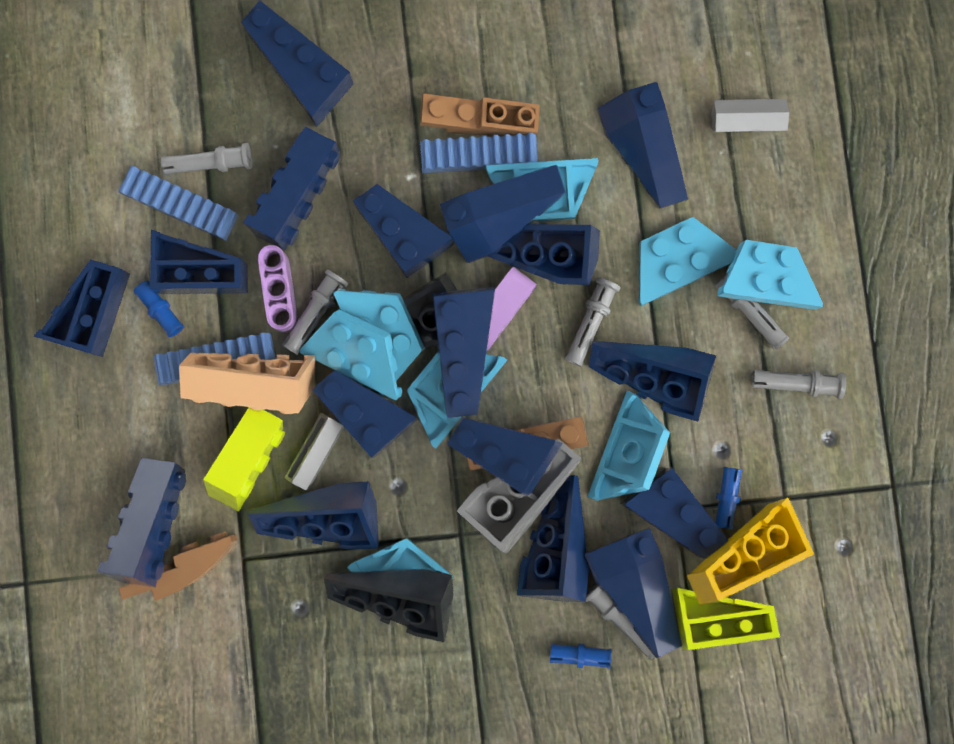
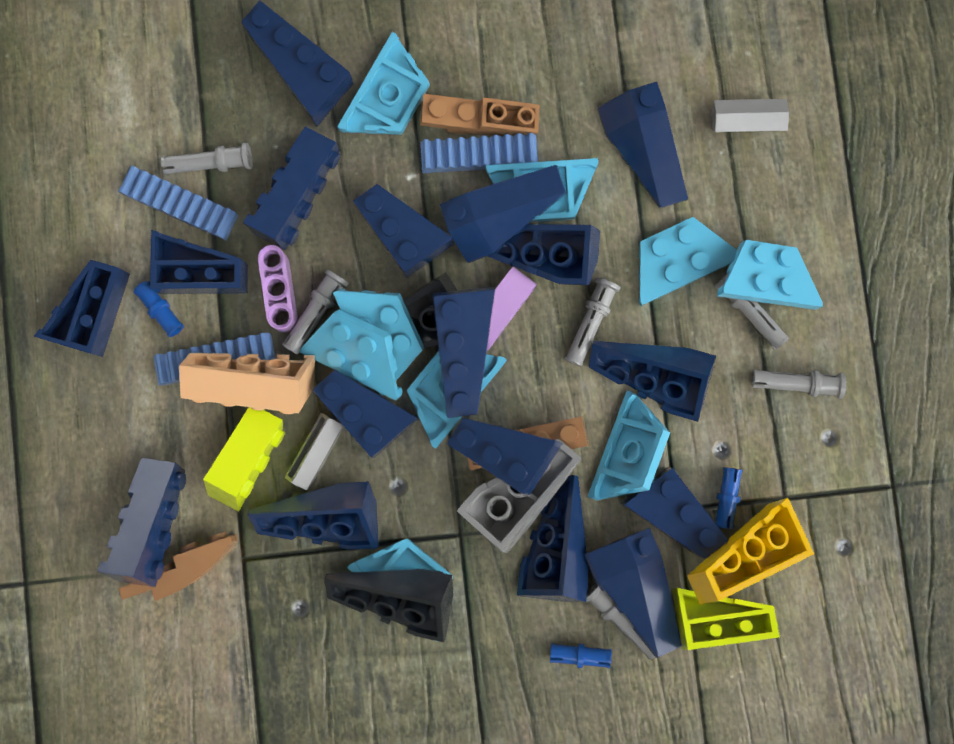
none -> medium azure wing [337,32,430,135]

